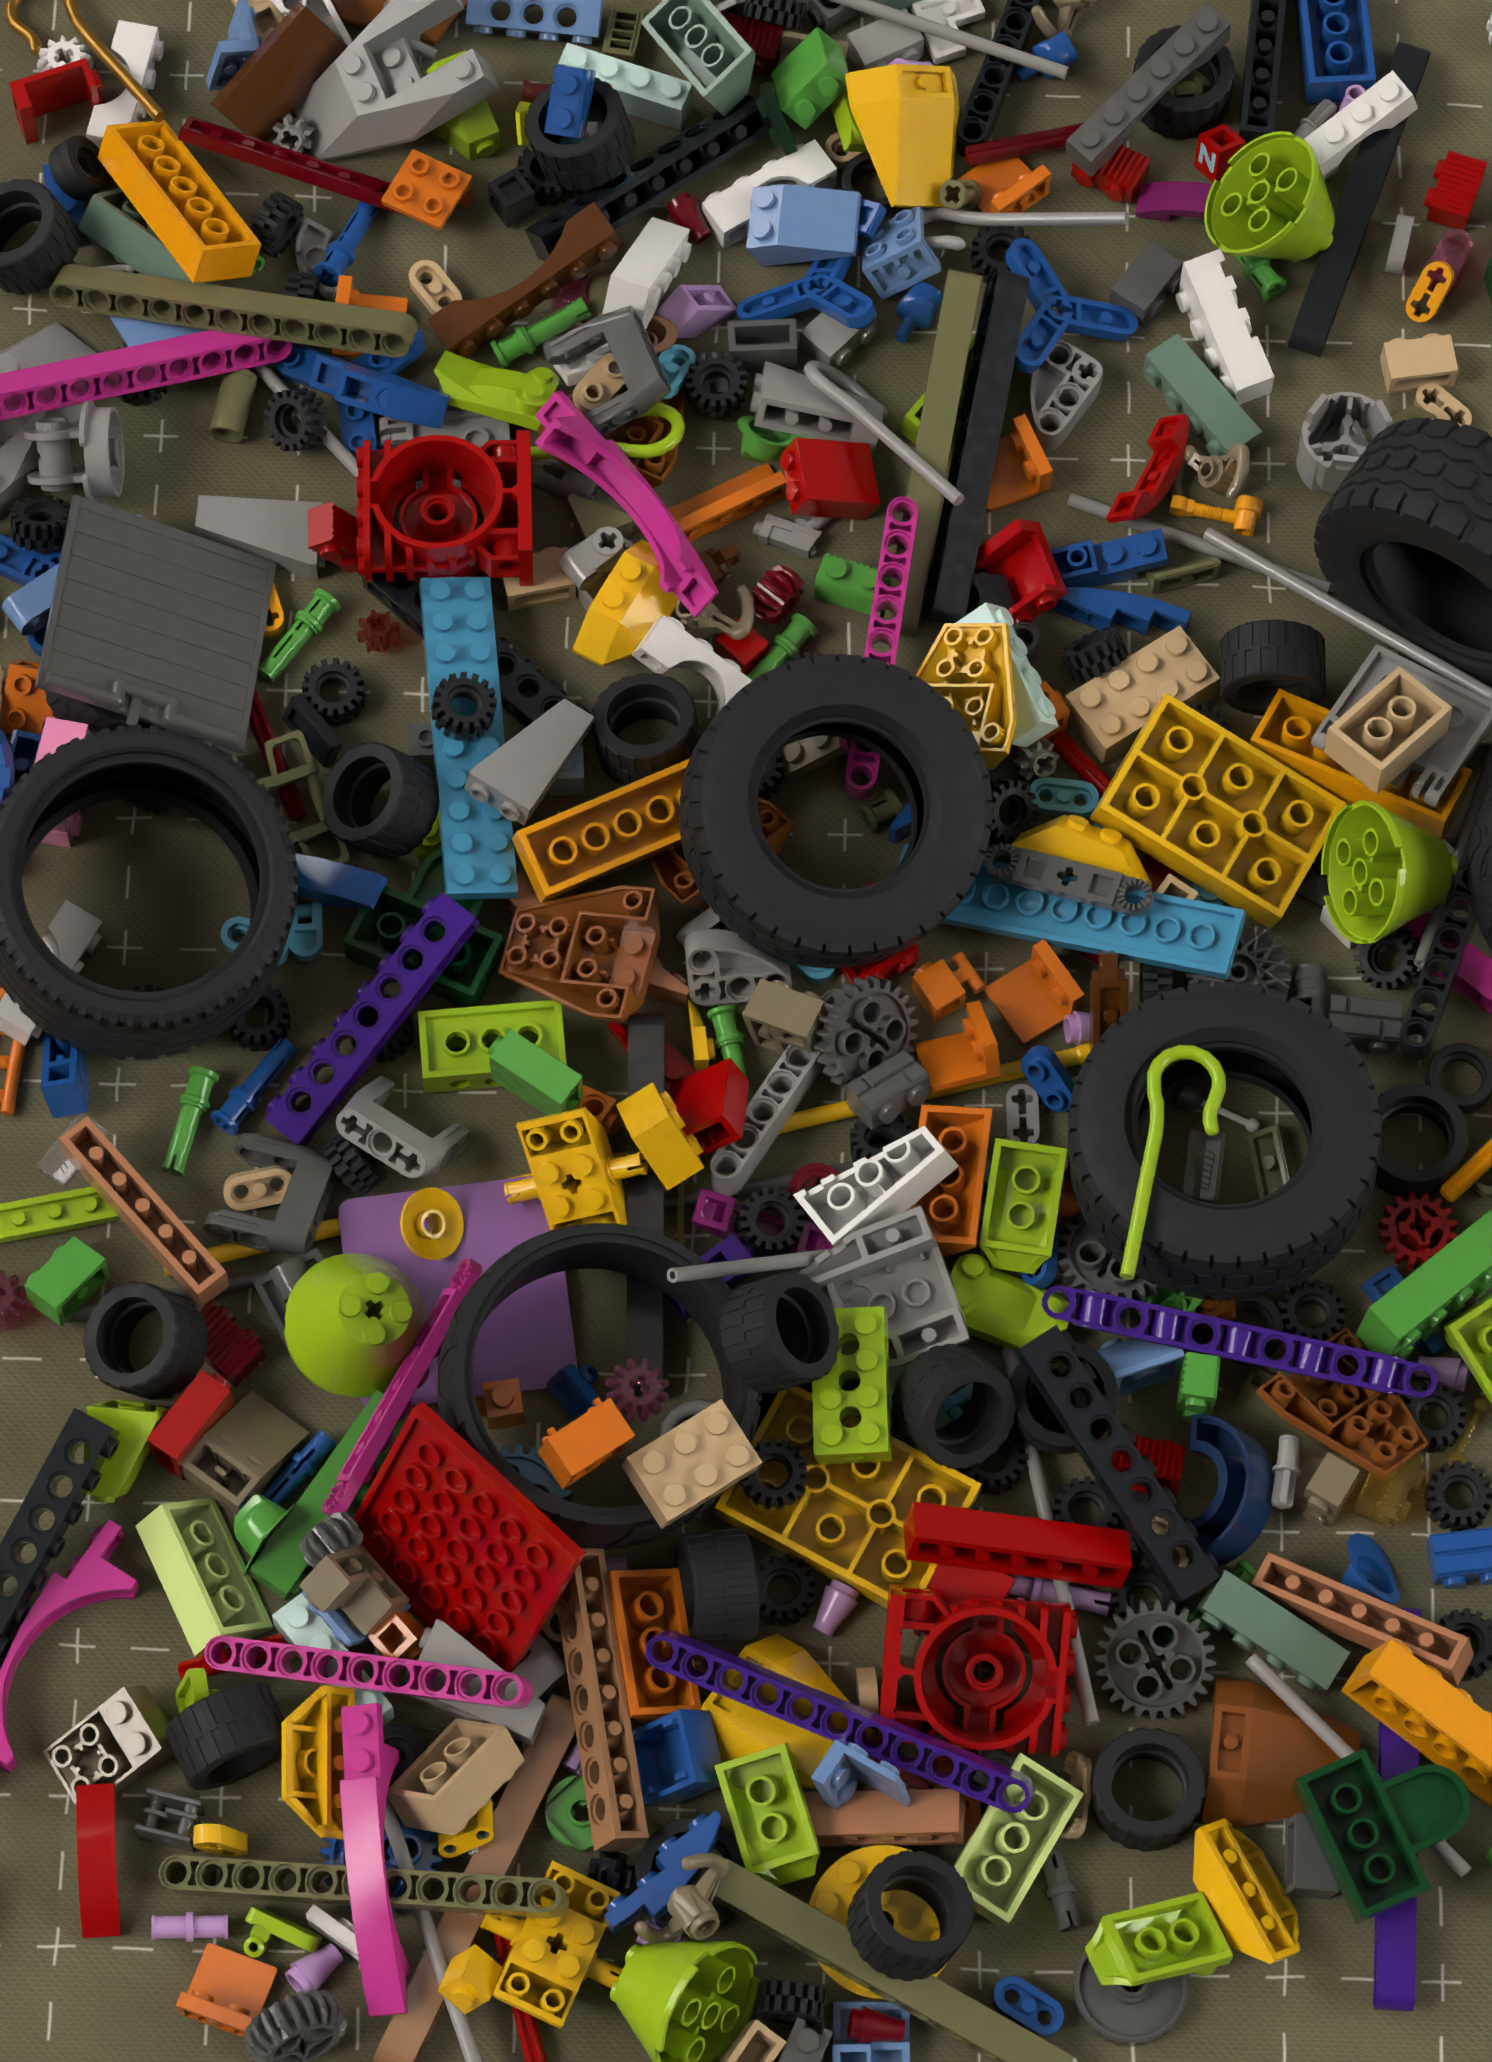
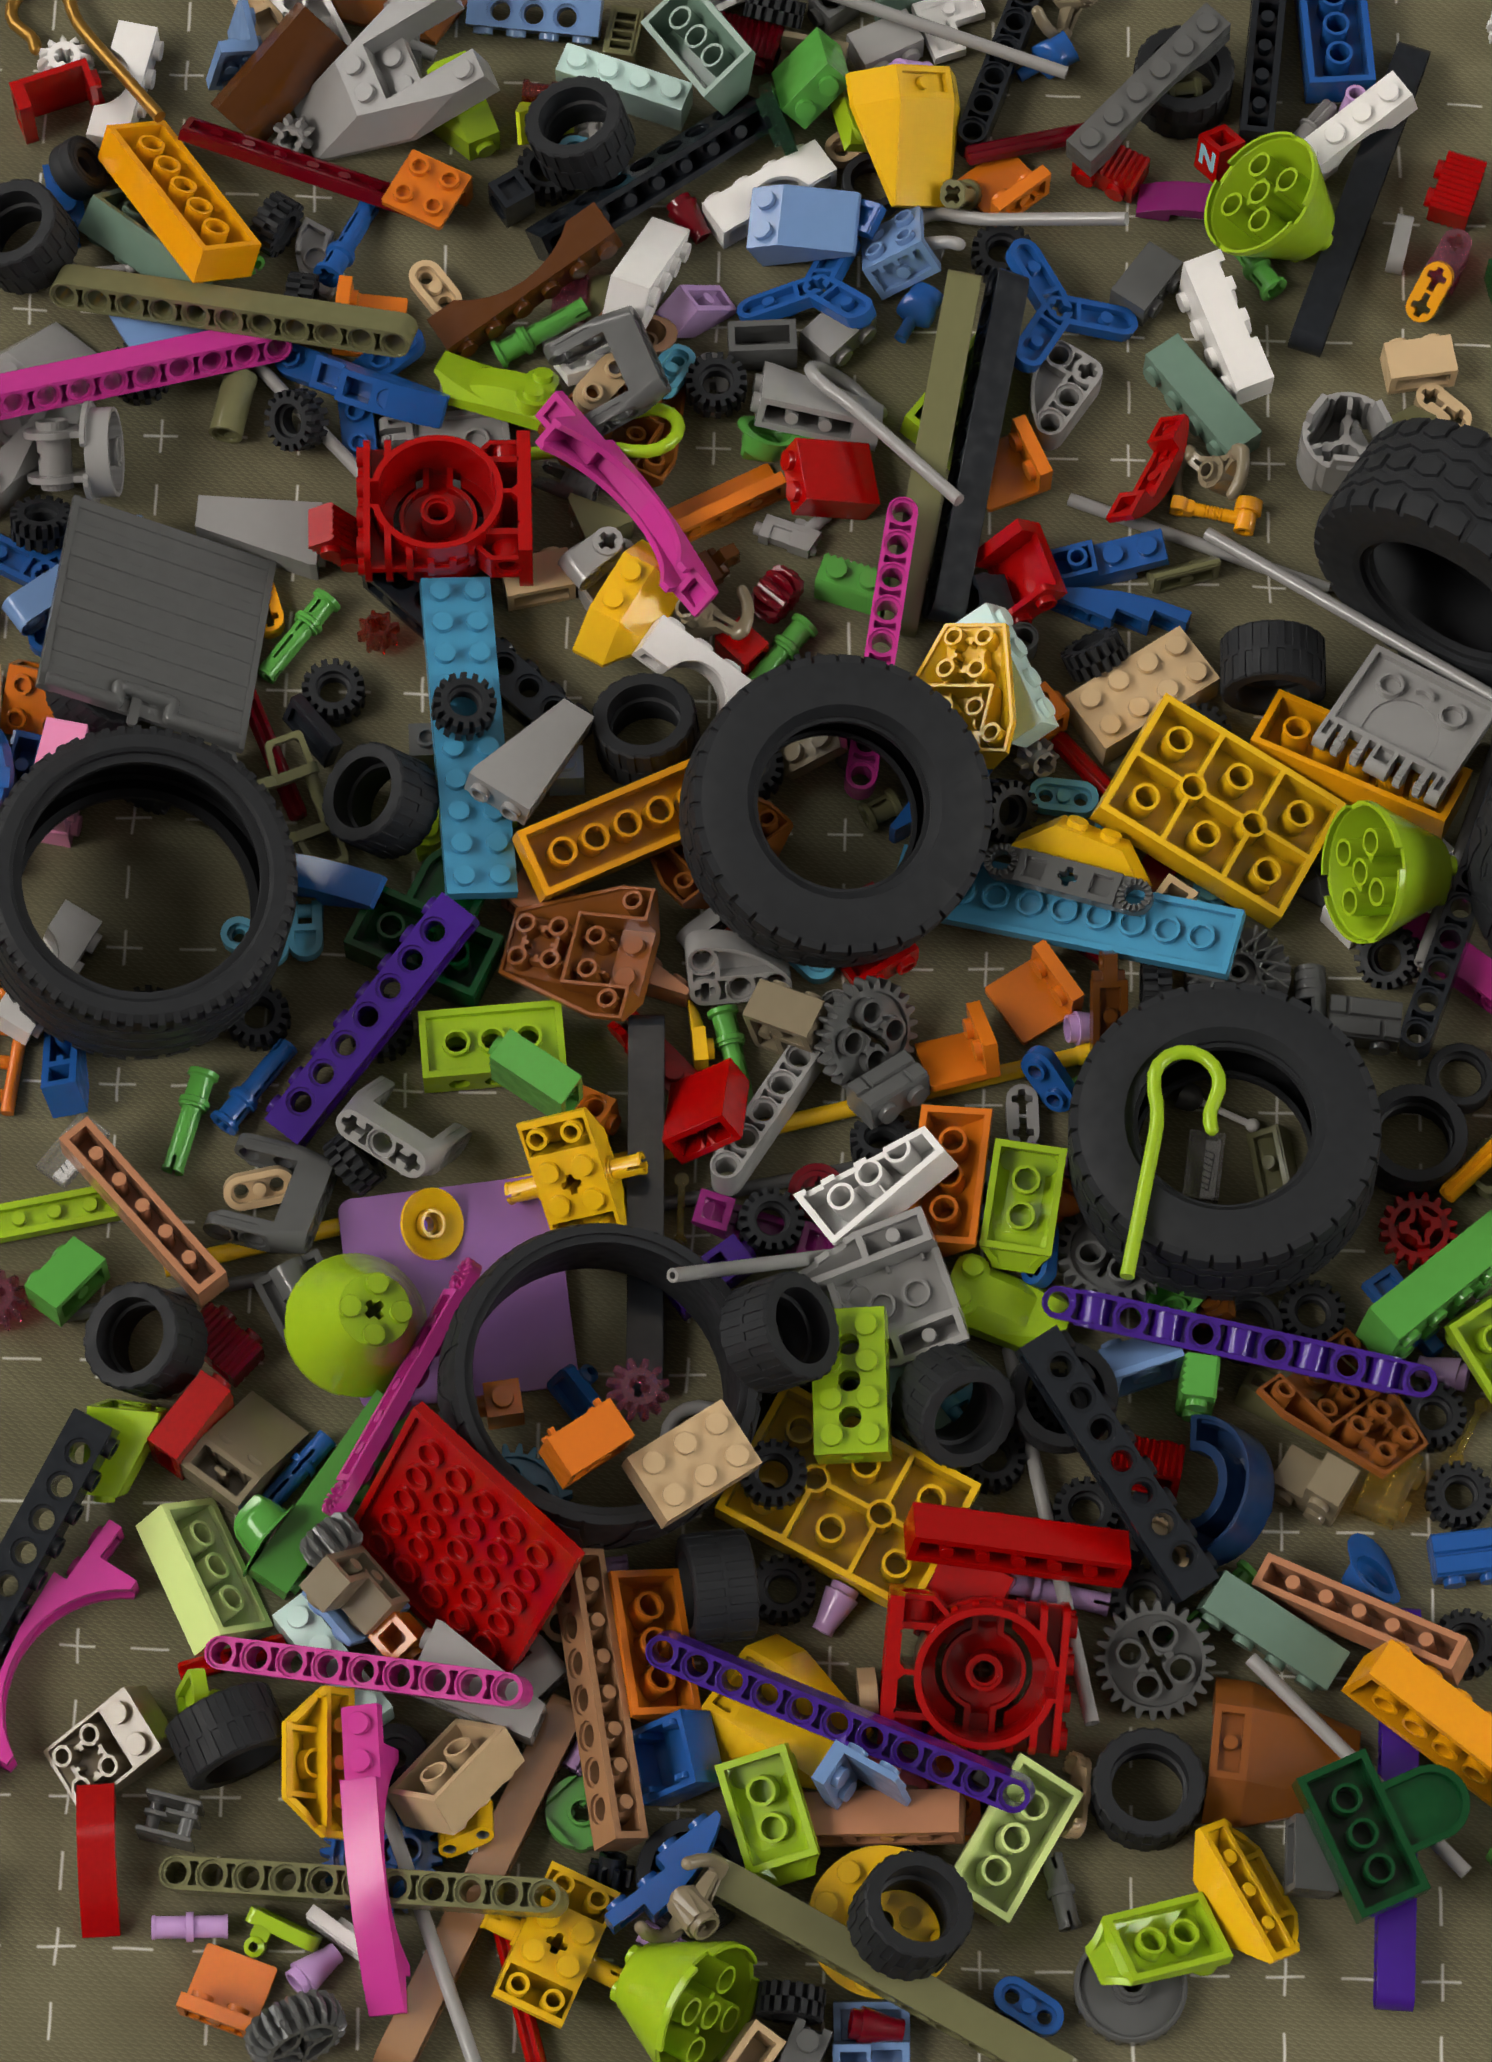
yellow beam [193,1823,248,1858] -> none
yellow brick [438,1944,503,2014] -> none
blue brick [544,64,596,138] -> none
yellow brick [616,1082,704,1191] -> none
orange brick [912,952,986,1022] -> none
light grey axle [1271,1435,1302,1510] -> none
tan brick [1324,666,1452,794] -> none

